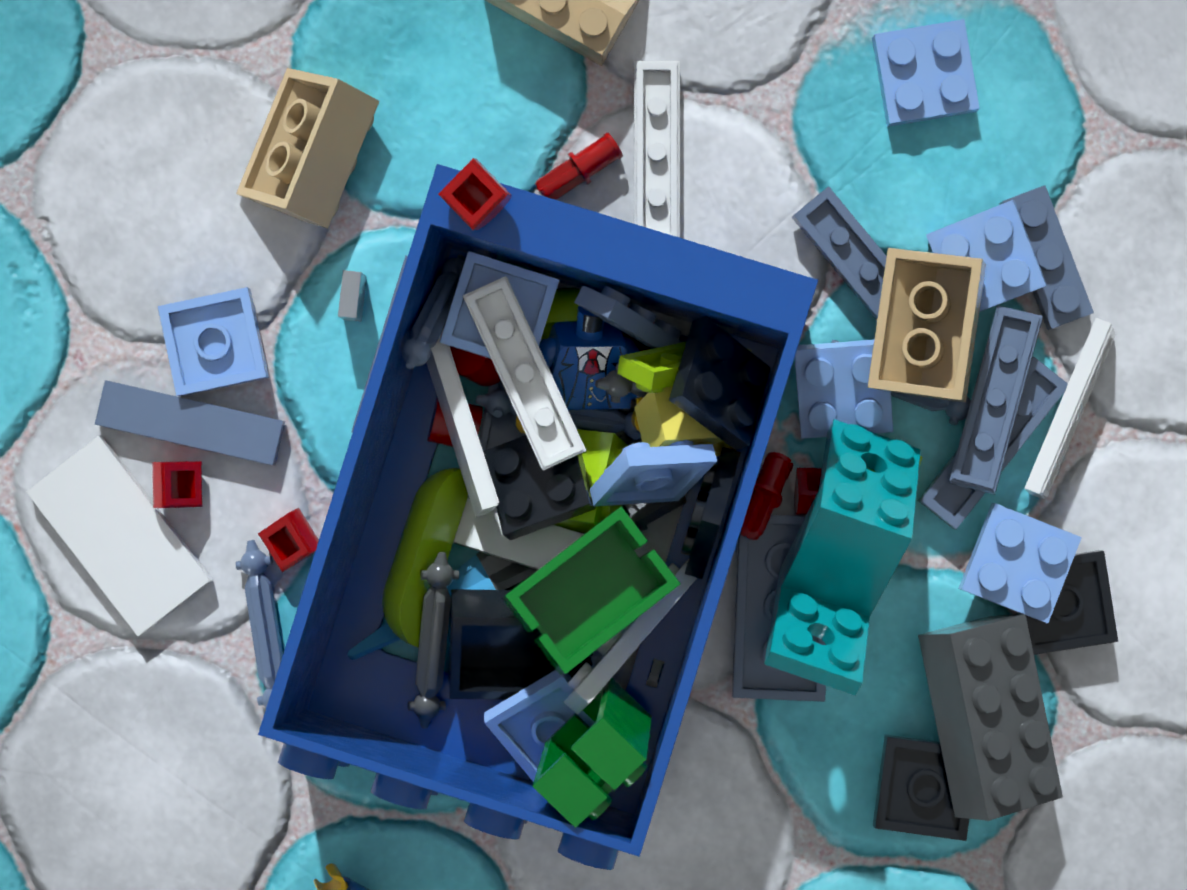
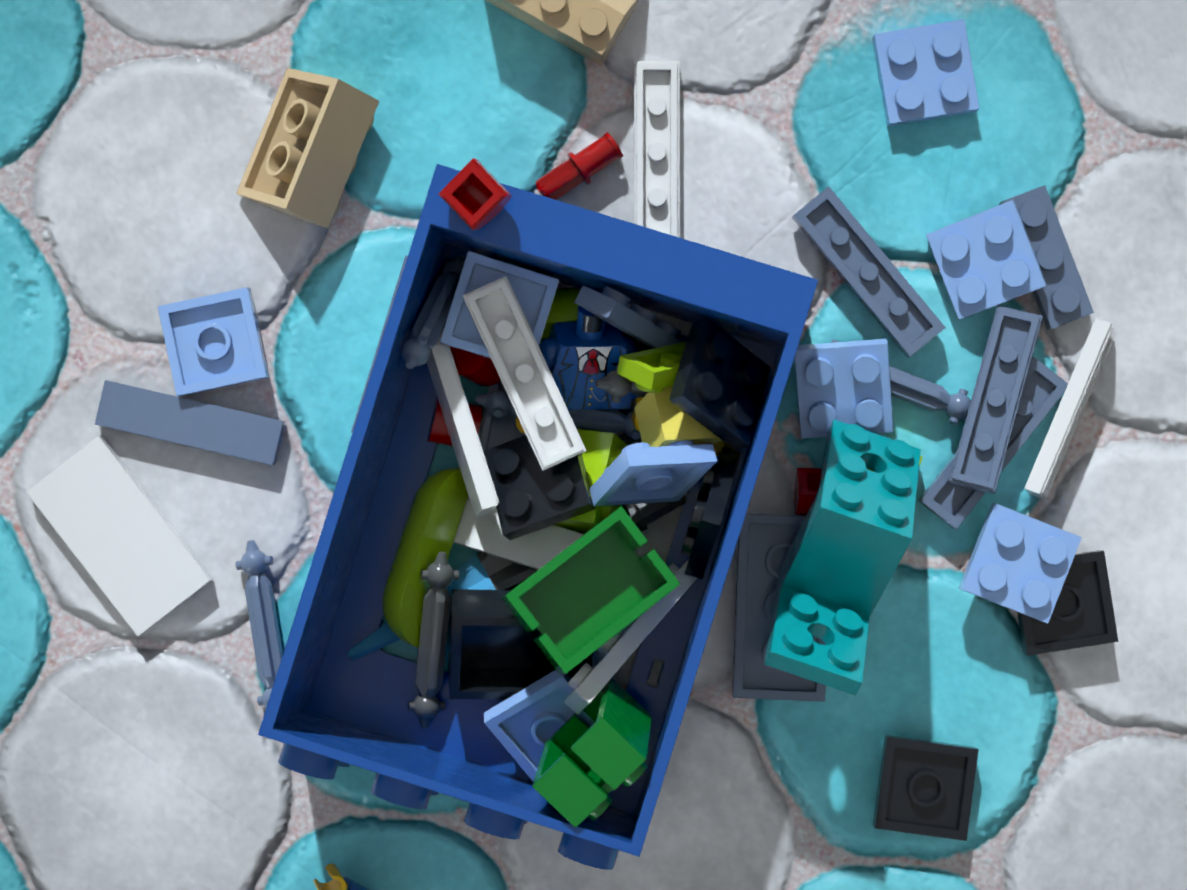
red brick [152,461,203,508] -> none
red brick [258,508,319,572] -> none
light grey tile [338,270,366,322] -> none
red axle [740,452,794,540] -> none
tan slope [867,248,986,403] -> none
dark grey piece [918,614,1063,821] -> none

